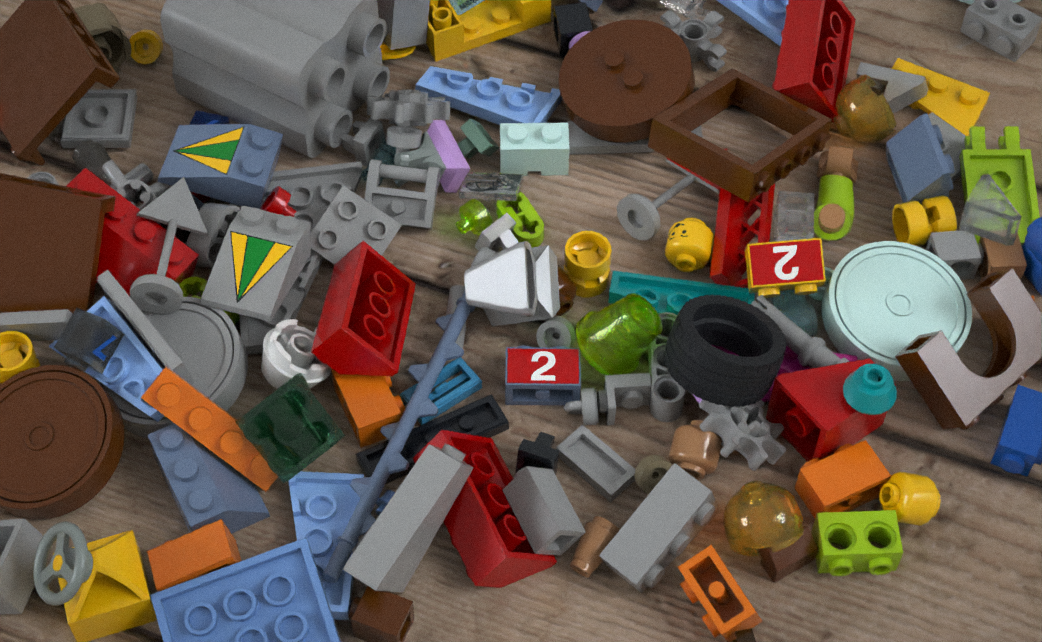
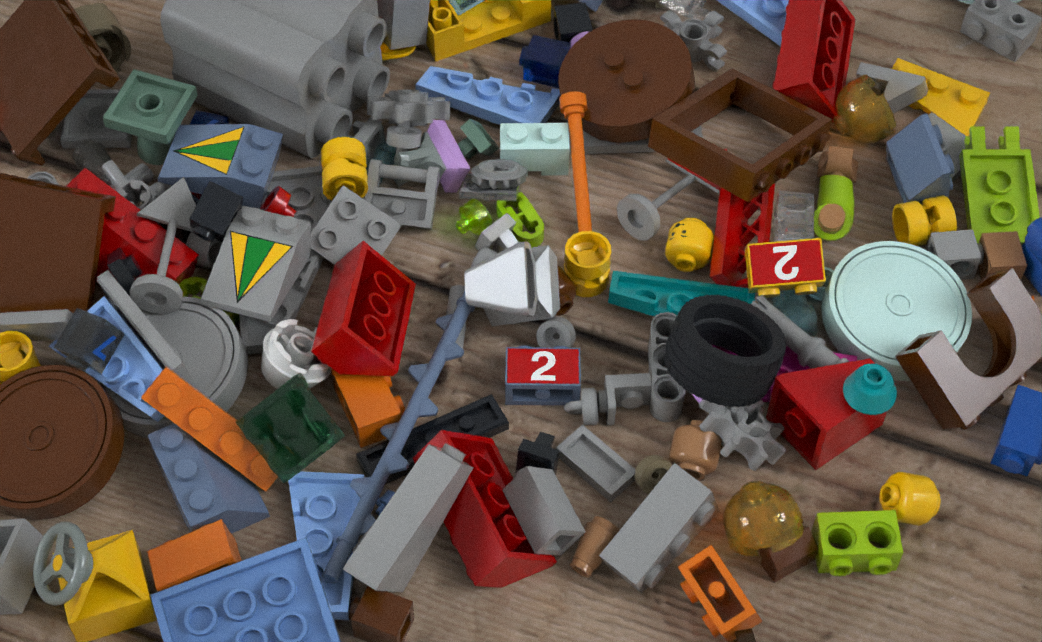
yellow tile [129,29,163,64] -> none
dark azure tile [400,357,482,425] -> none
clear neon green piece [576,293,663,375] -> none
orange brick [795,440,891,518] -> none
clear slope [959,174,1022,246] -> none
none -> sand green plant [103,69,198,165]
none -> black plate [107,248,142,296]
none -> black brick [189,181,243,243]
none -> yellow wheel [321,137,368,201]
none -> light grey gear [471,159,527,190]
none -> clear blue brick [519,35,571,89]
none -> orange piece [559,91,592,232]

